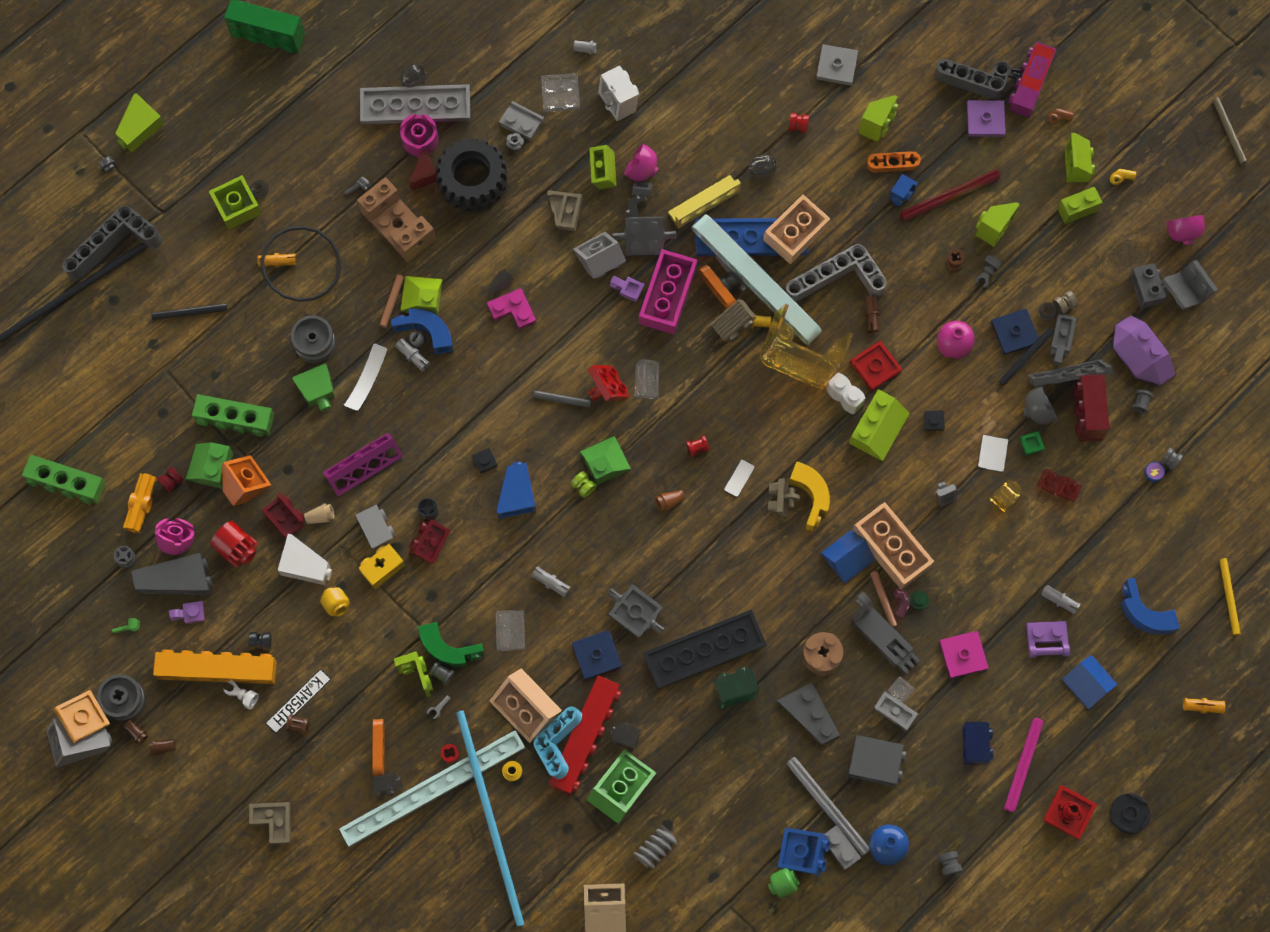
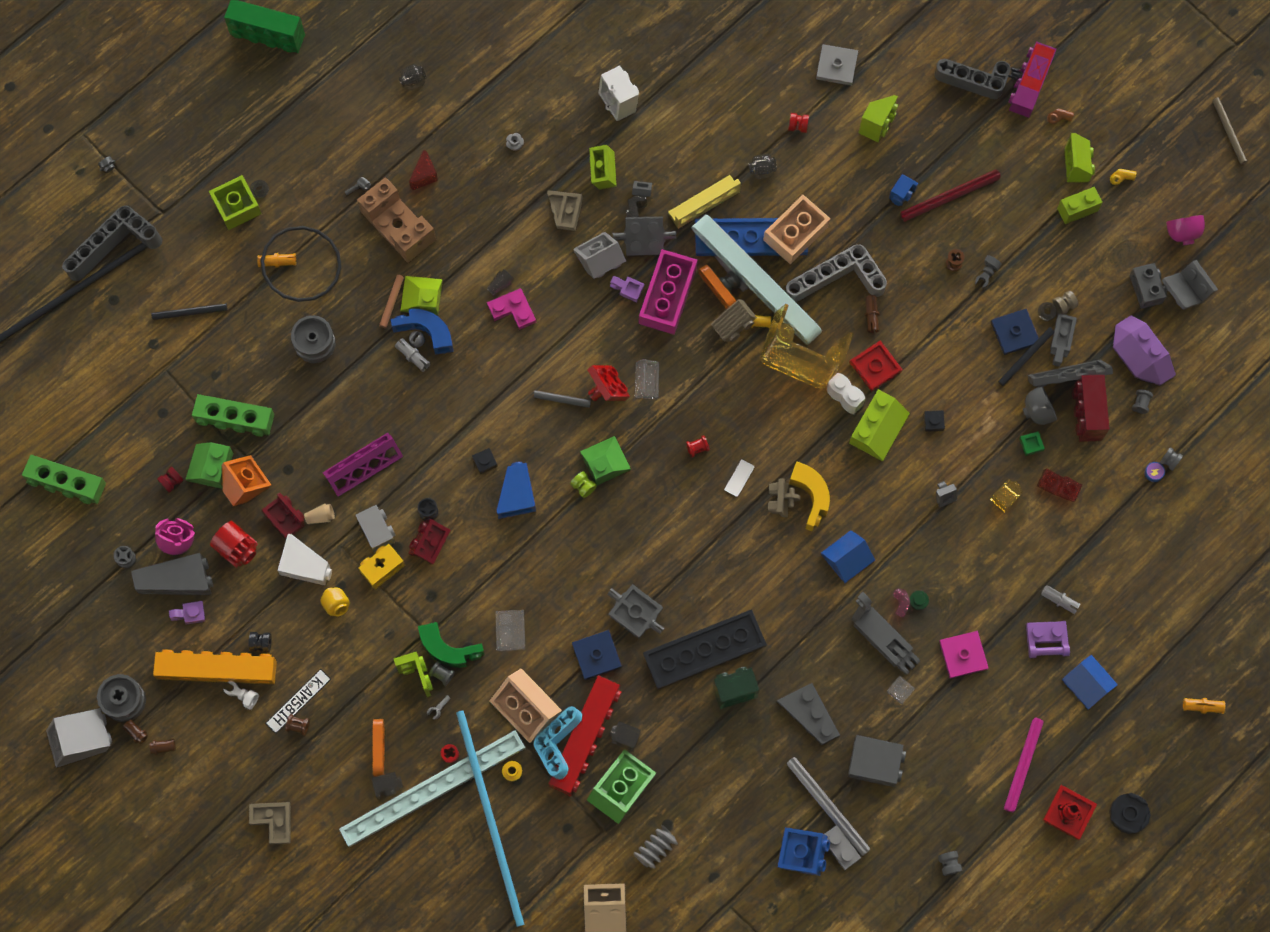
light orange plate [53,690,110,744] -> none
bright green hand [112,618,140,634] -> none
lime slope [116,93,164,153] -> none
light orange piece [123,473,157,533] -> none
bright green torso [292,363,335,412] -> none
white sticker [344,344,387,410] -> none
light grey plate [360,84,471,124] -> none
dark pink brick [400,114,439,158] -> none
black tyre [436,138,508,212] -> none
light grey plate [499,101,544,141] -> none
light grey pin [531,566,570,597] -> none
clear plate [541,73,580,112] -> none
light grey pin [573,40,597,55] -> none
dark pink cylinder [624,144,658,181] -> none
dark orange cone [655,490,685,512] -> none
bright green head [768,868,800,898] -> none
medium nougat brick [802,632,843,676] -> none
light nougat brick [853,502,934,590] -> none
orange beam [867,152,921,172] -> none
blue cylinder [868,824,909,866] -> none
nougat bar [870,571,897,627] -> none
light grey plate [873,692,918,731] -> none
dark pink cylinder [936,321,974,359] -> none
clear blue brick [963,722,993,765] -> none
medium lavender plate [967,100,1005,137] -> none
lime slope [975,202,1020,247] -> none
white sticker [978,435,1008,471] -> none
blue arch [1121,578,1180,635] -> none
yellow bar [1219,558,1241,636] -> none

